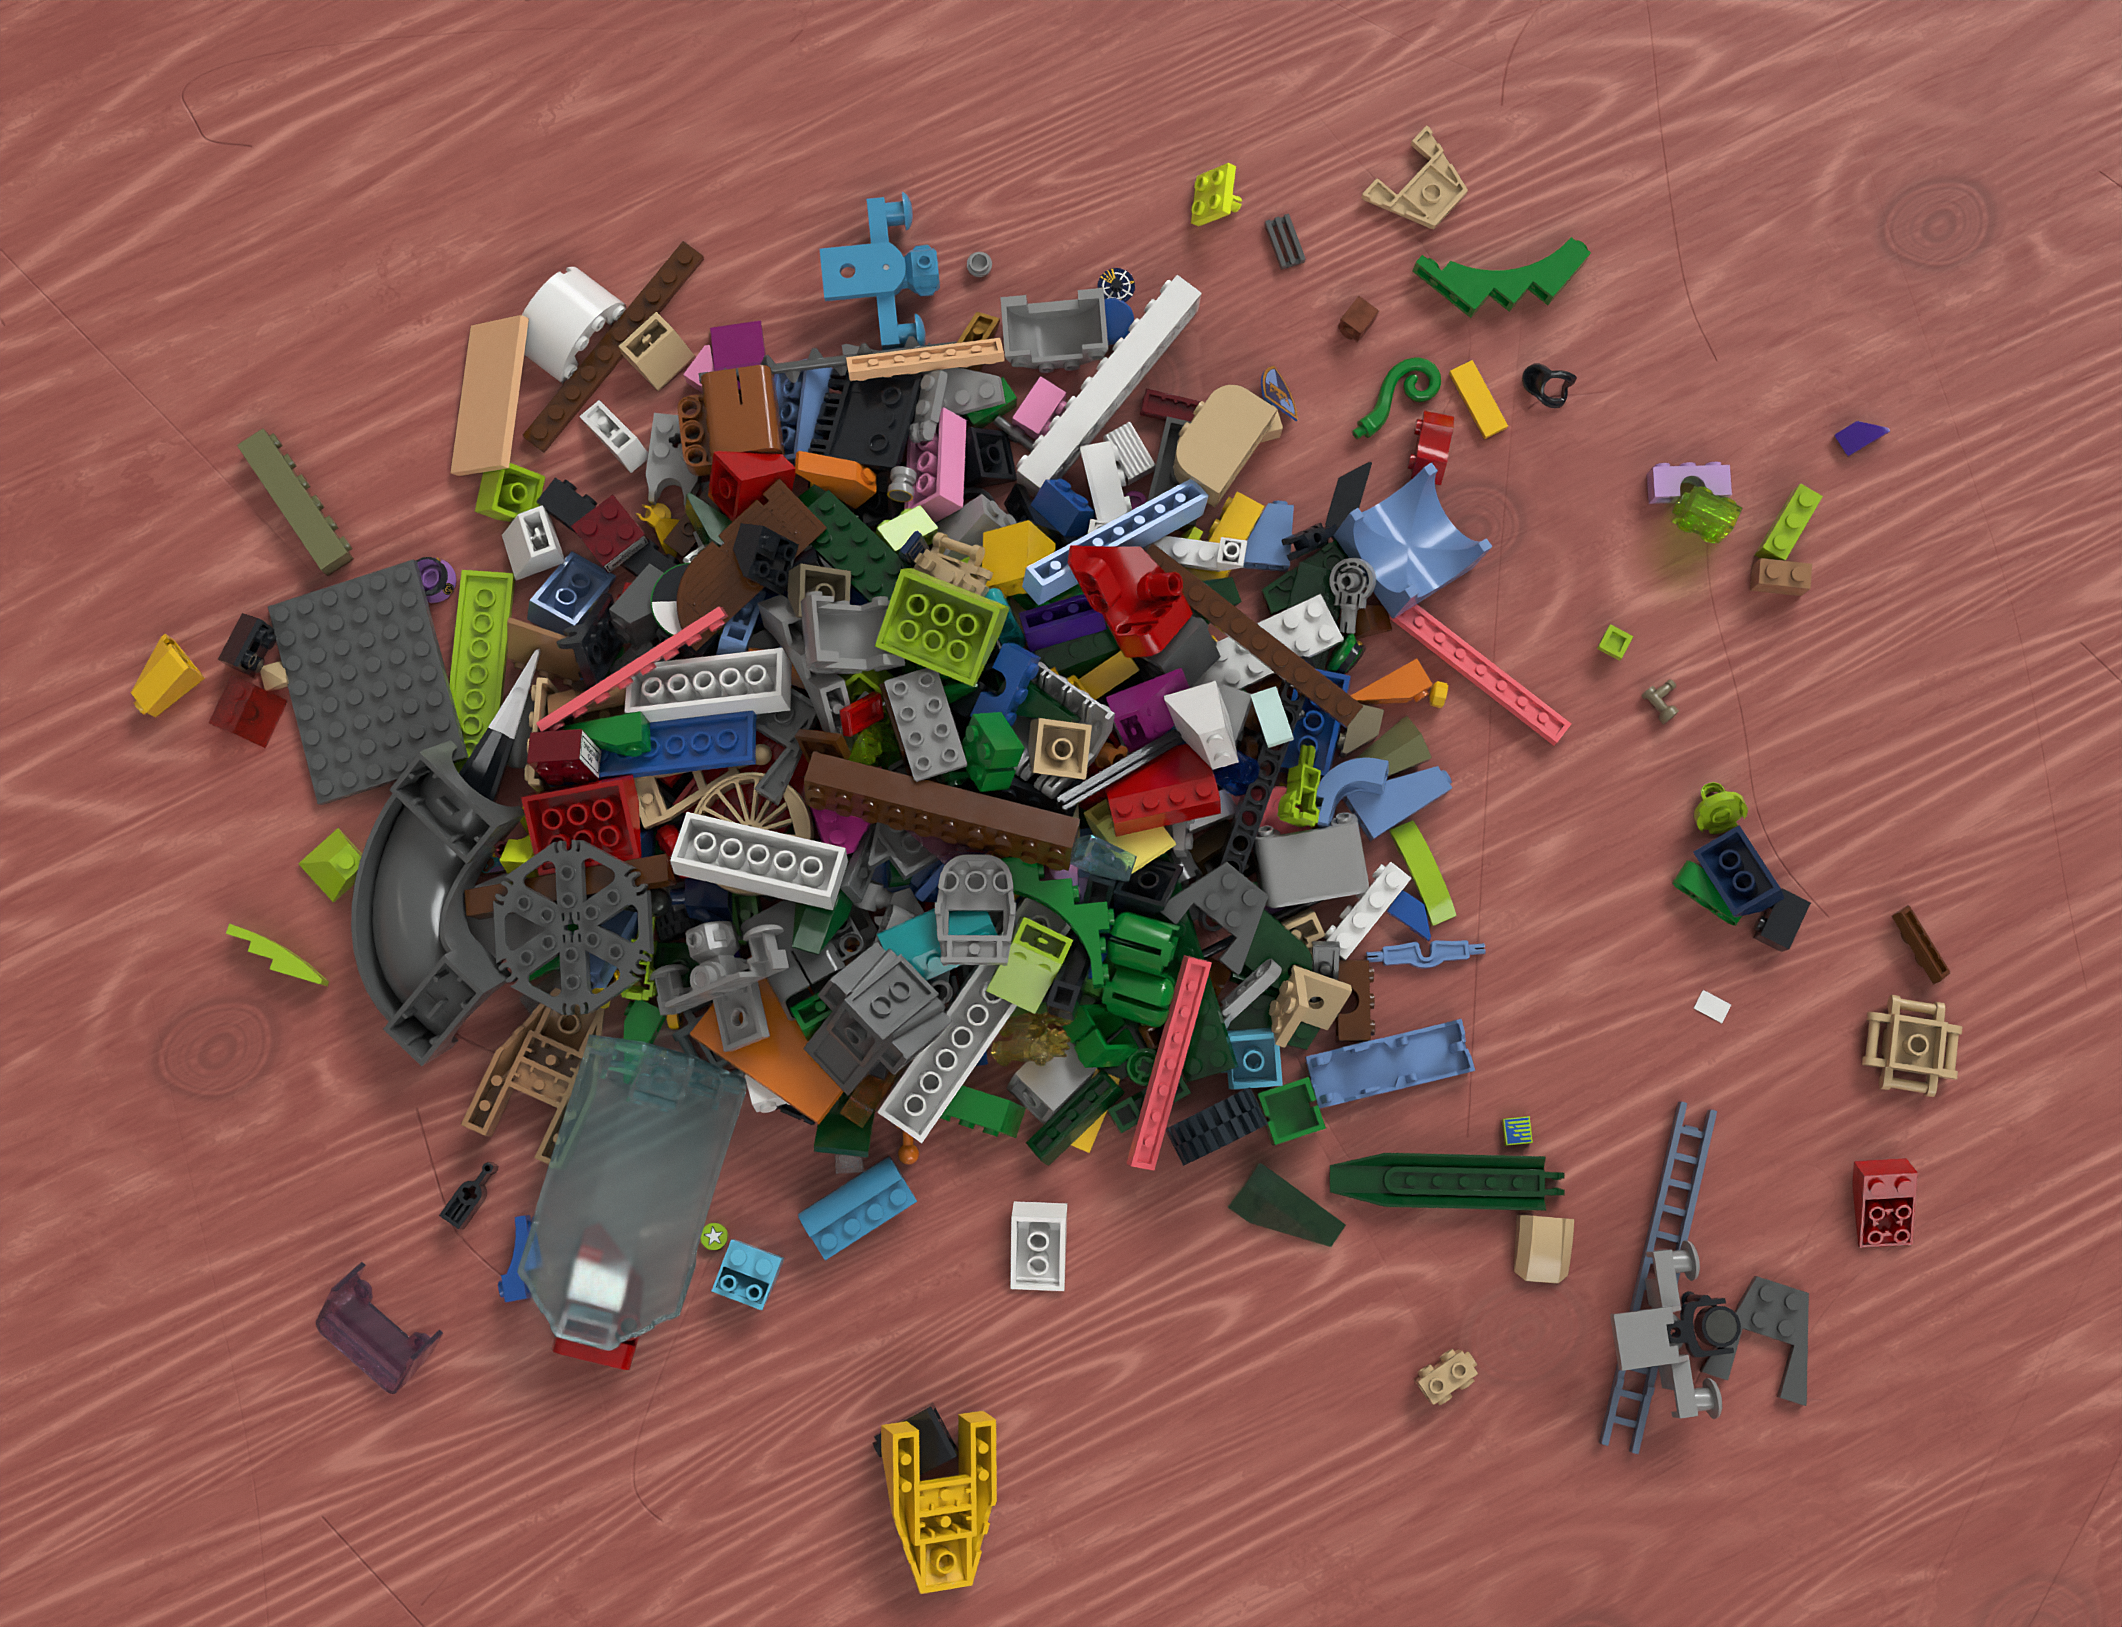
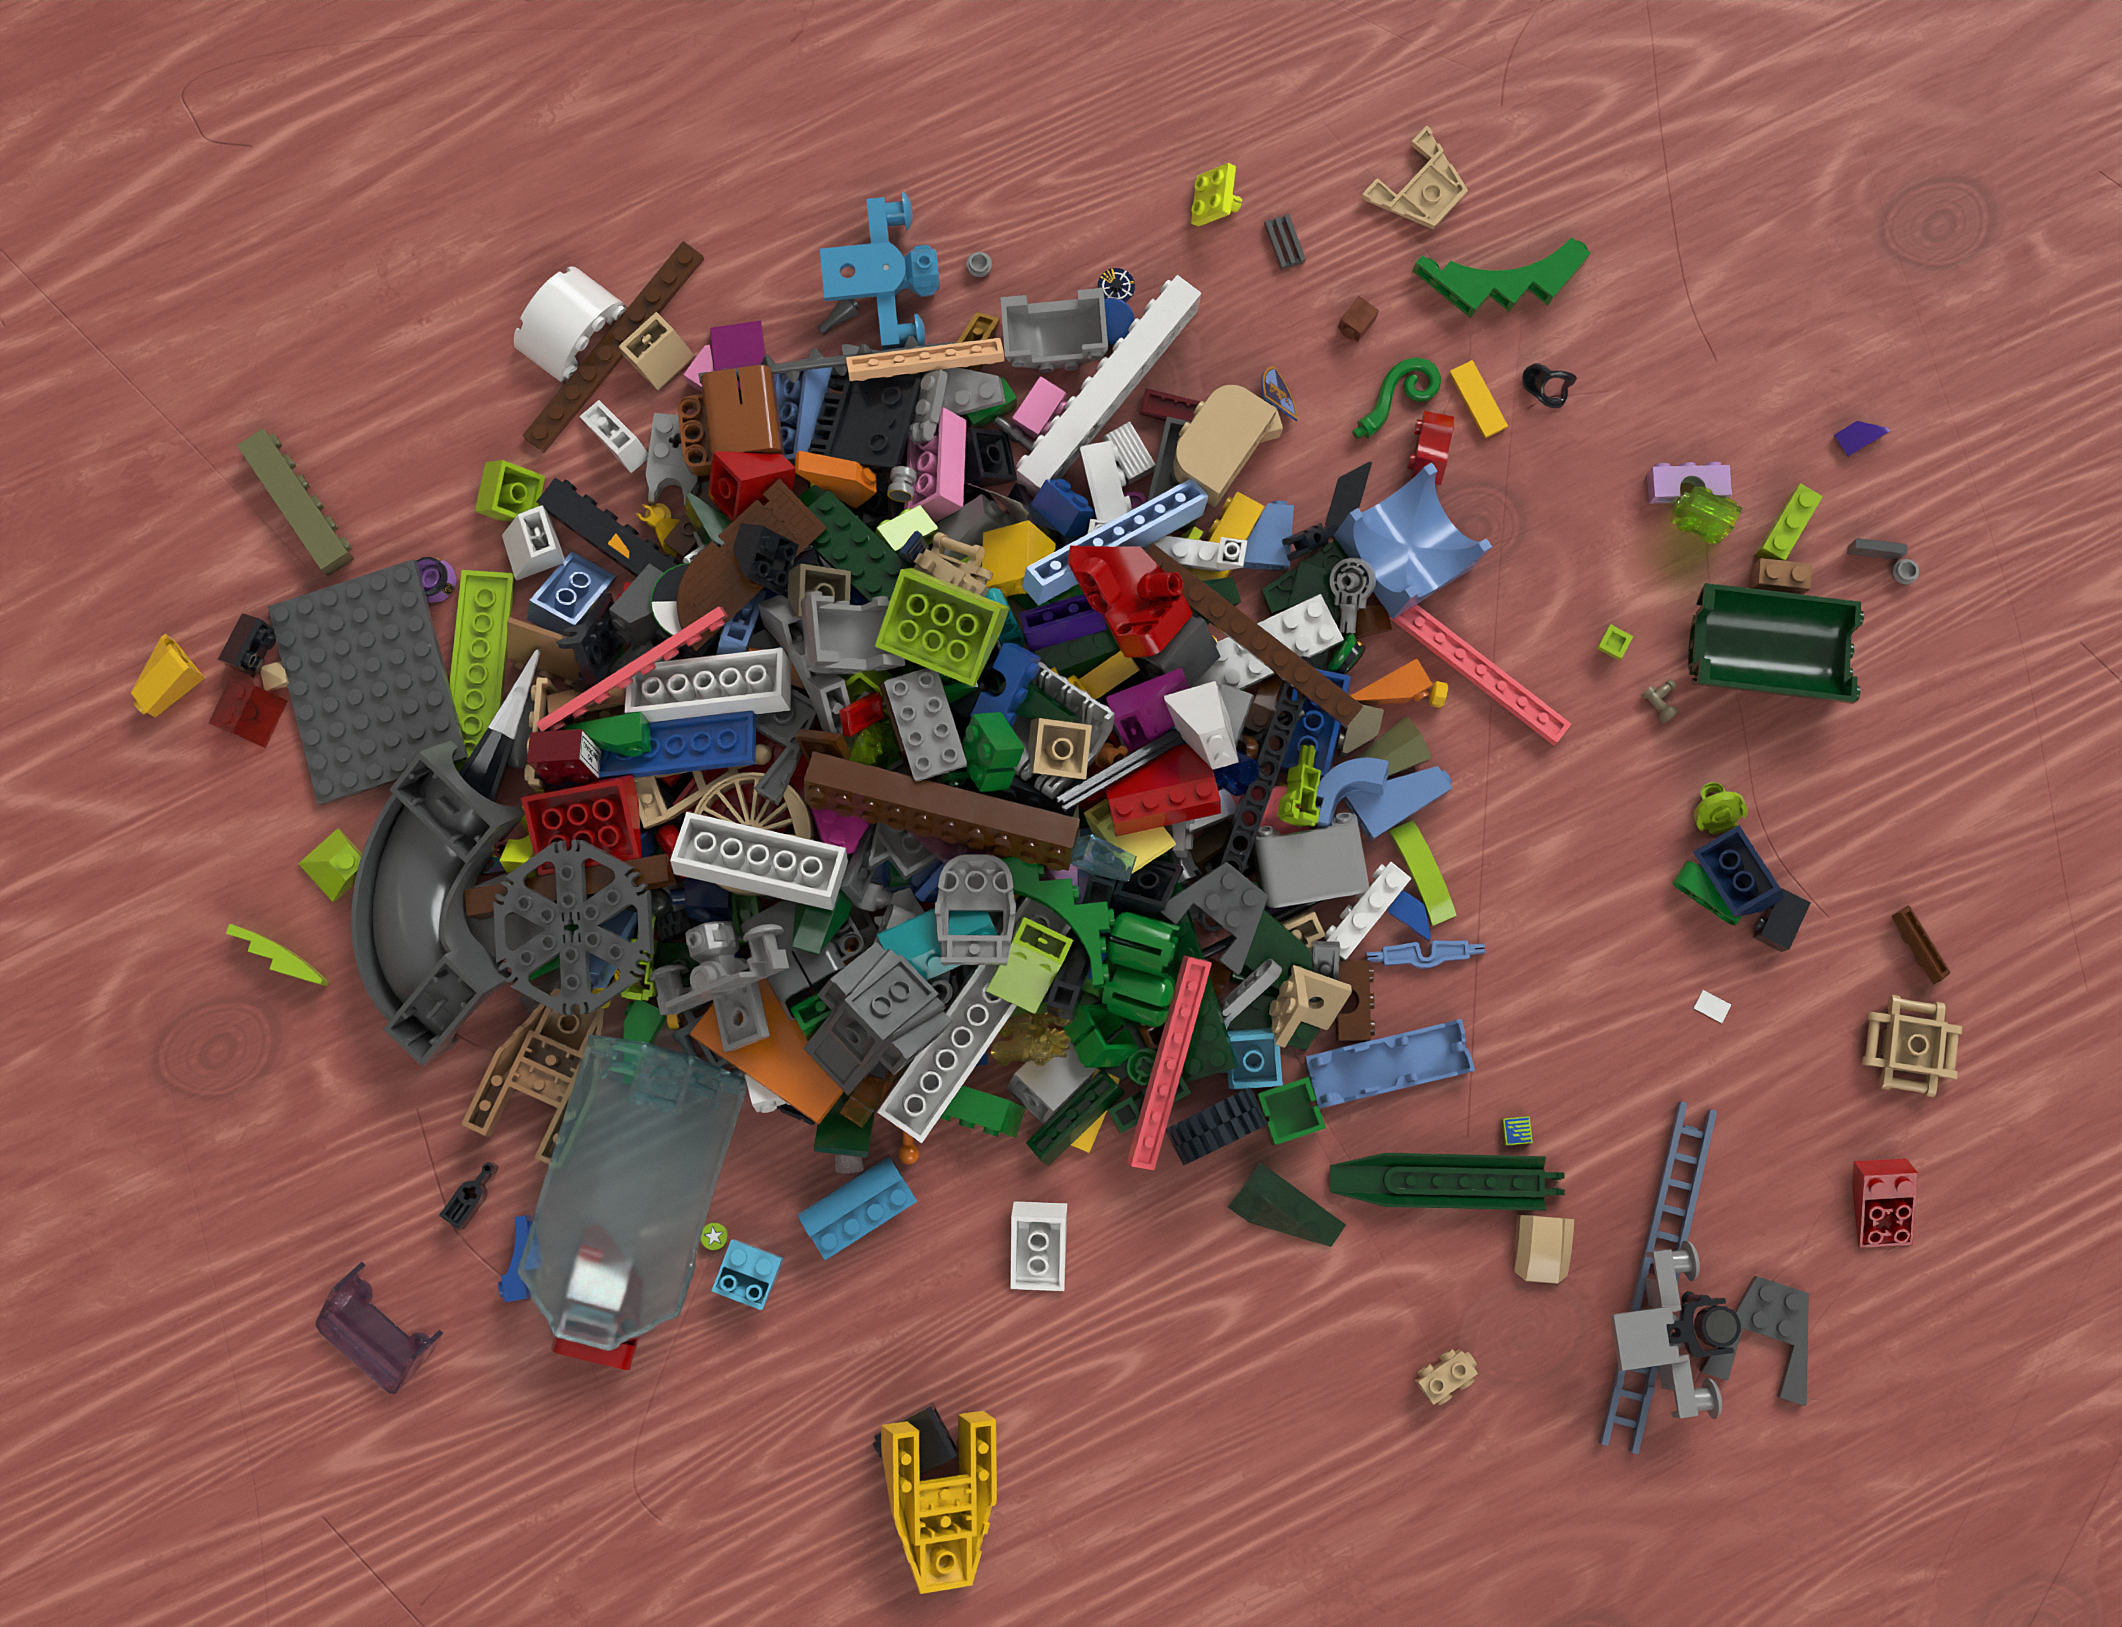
light nougat tile [451,315,529,476] -> none
dark red brick [571,494,649,573] -> none
light aqua slope [1251,686,1294,748] -> none
none -> dark grey cone [817,299,861,335]
none -> white sticker [964,482,1029,523]
none -> dark green cylinder [1688,583,1864,704]
none -> dark grey tile [1847,538,1907,560]
none -> light grey plate [1892,559,1919,585]

